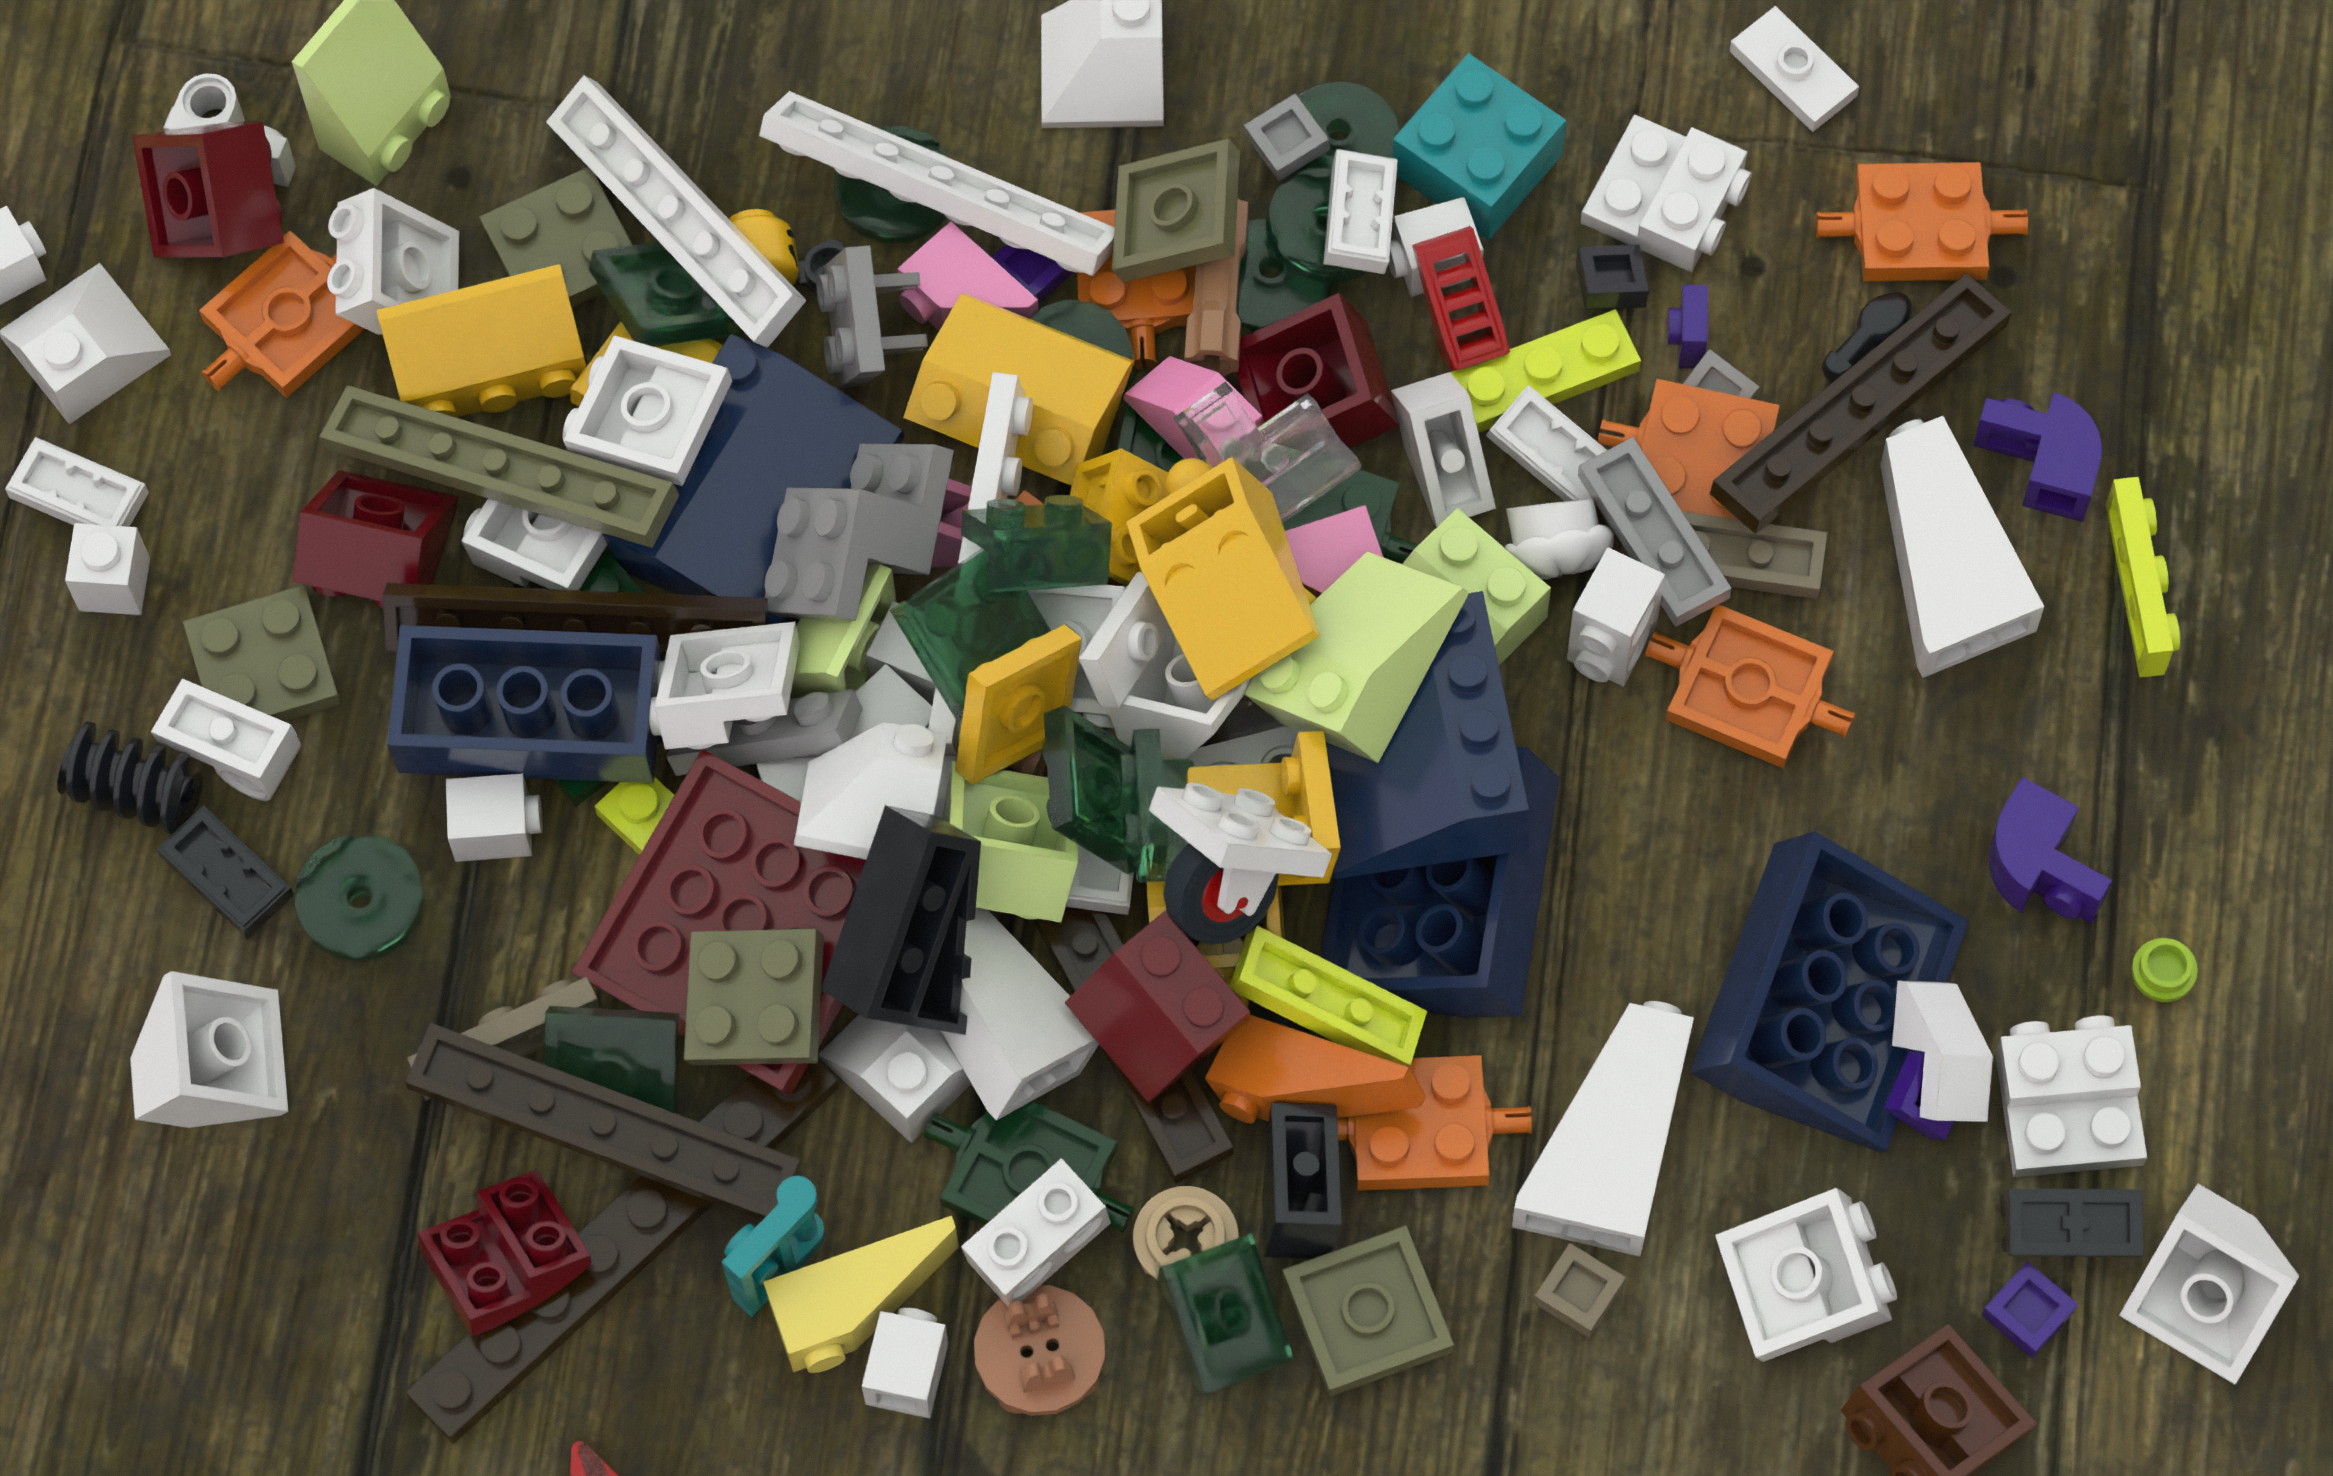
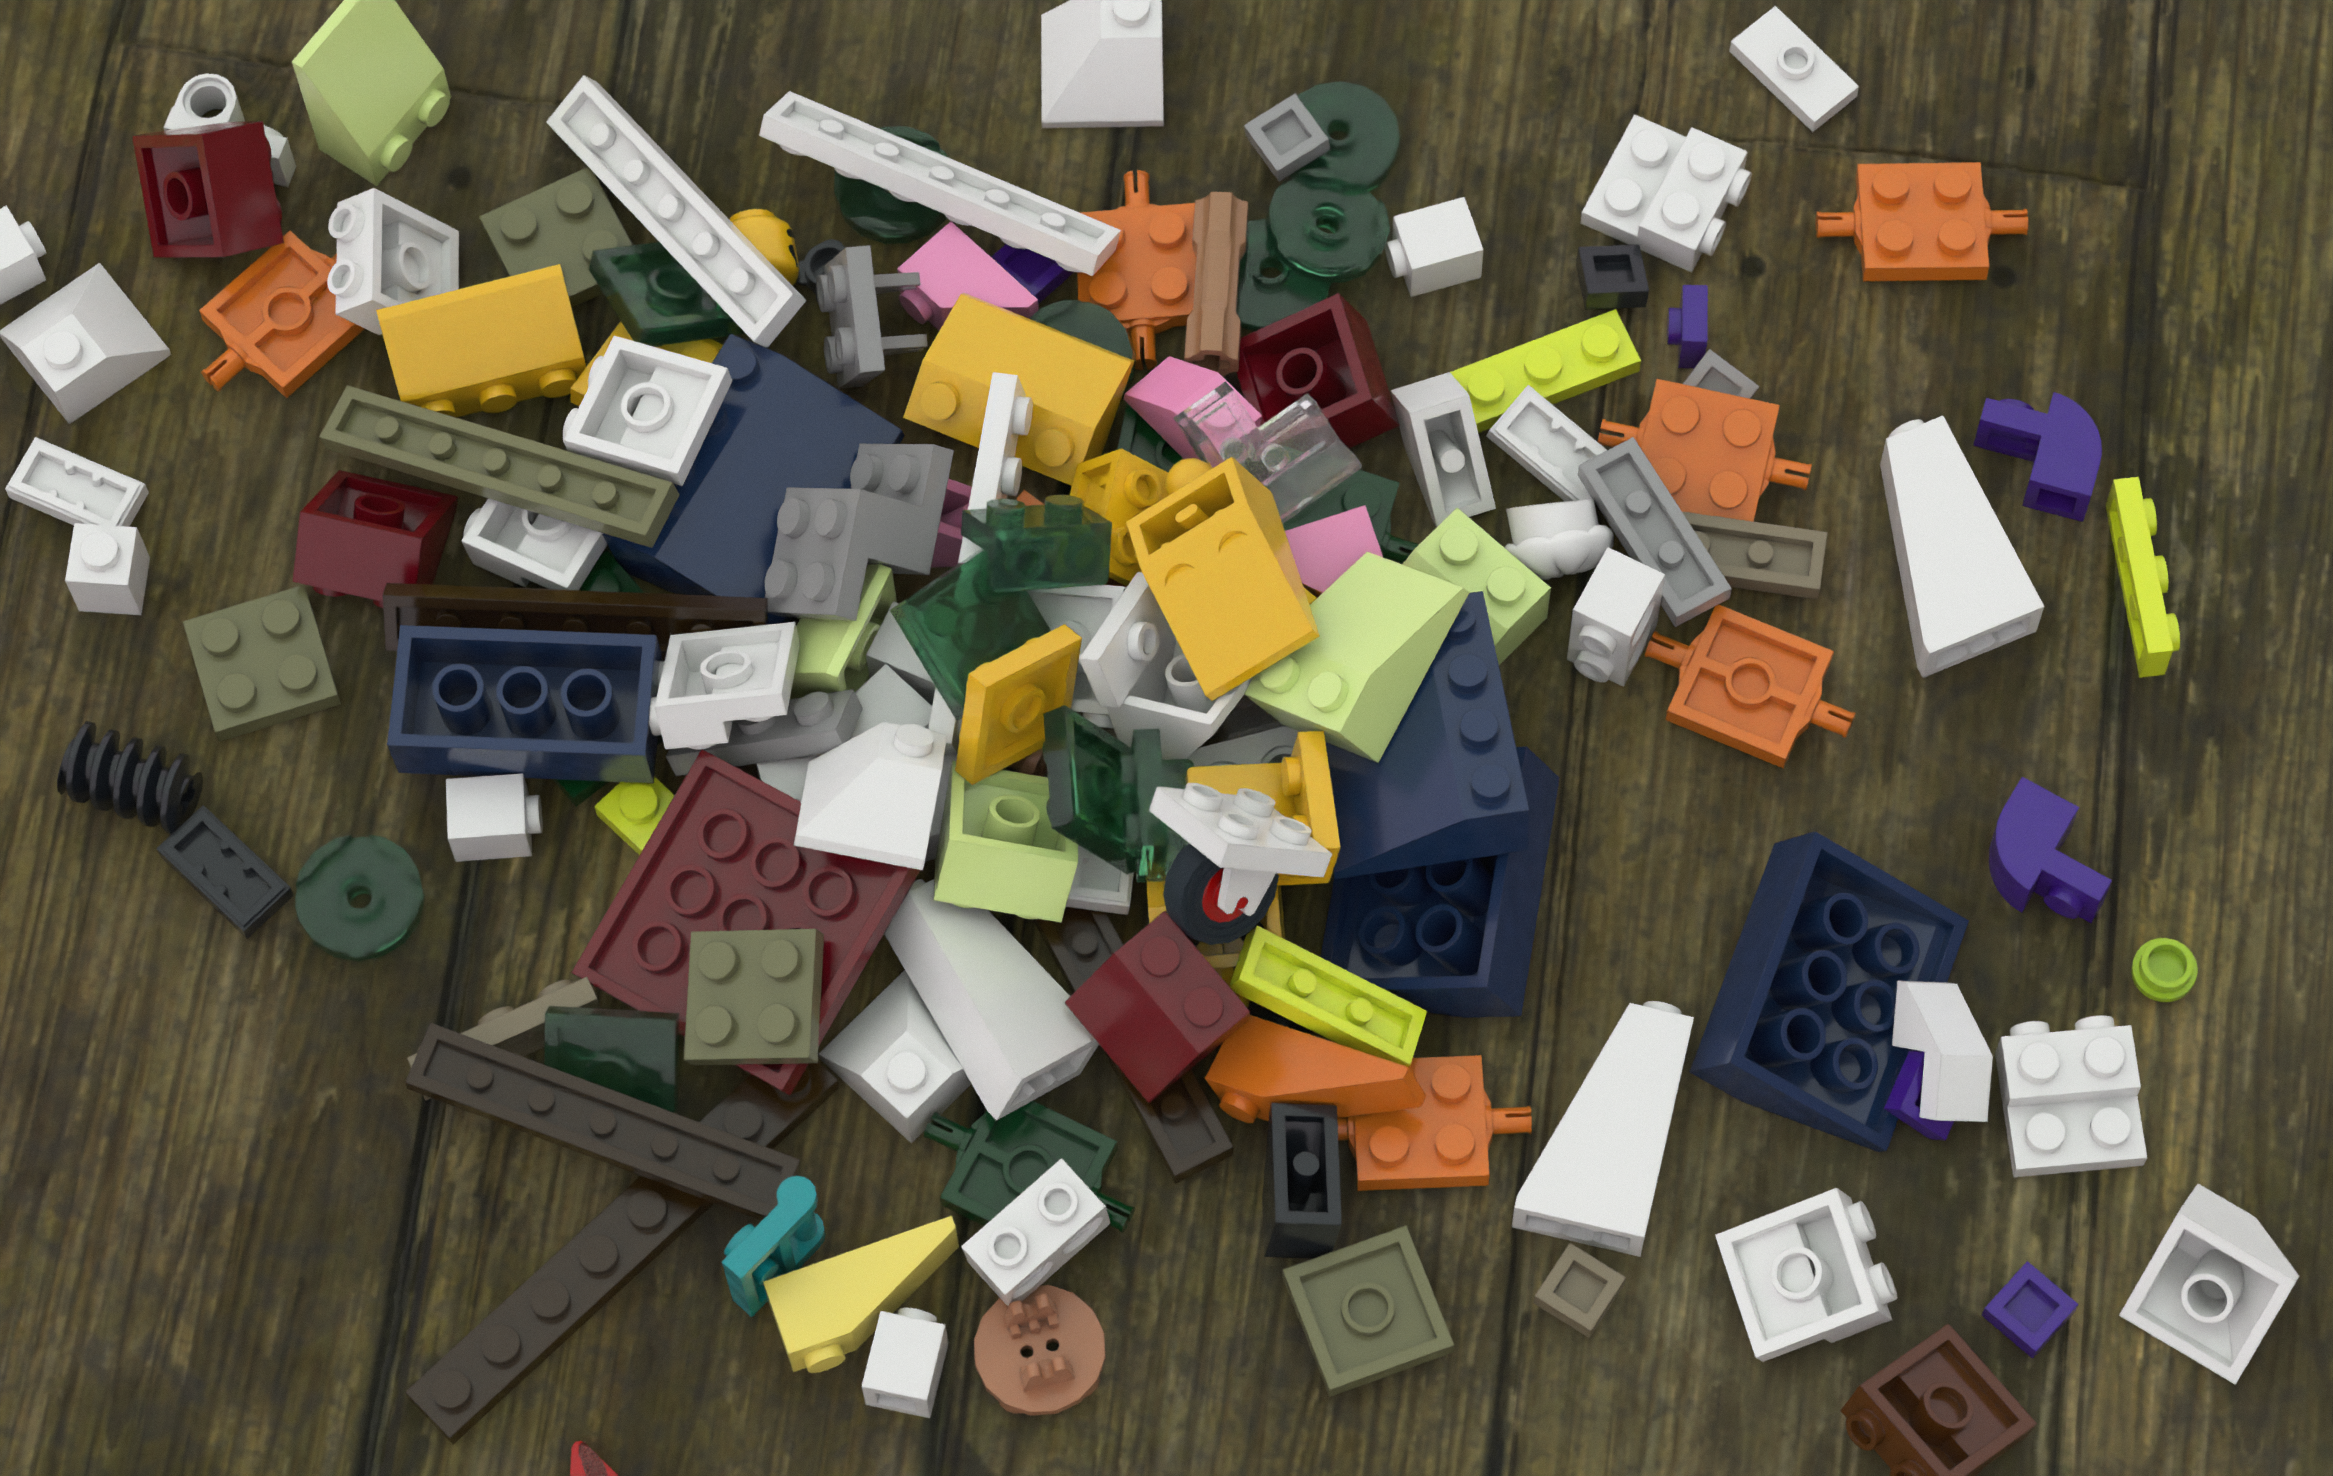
white slope [130,971,288,1128] -> none
white plate [151,678,301,801] -> none
dark red slope [418,1169,592,1337] -> none
black wedge [821,805,981,1035] -> none
olive plate [1112,138,1240,282] -> none
tan gear [1133,1186,1238,1291] -> none
clear green slope [1154,1233,1294,1394] -> none
white plate [1323,149,1398,274] -> none
teal brick [1392,53,1567,241] -> none
red slope [1412,226,1510,370] -> none
dark brown plate [1710,273,2012,534] -> none
black piece [1821,292,1912,382] -> none
black hinge [2000,1189,2144,1257] -> none

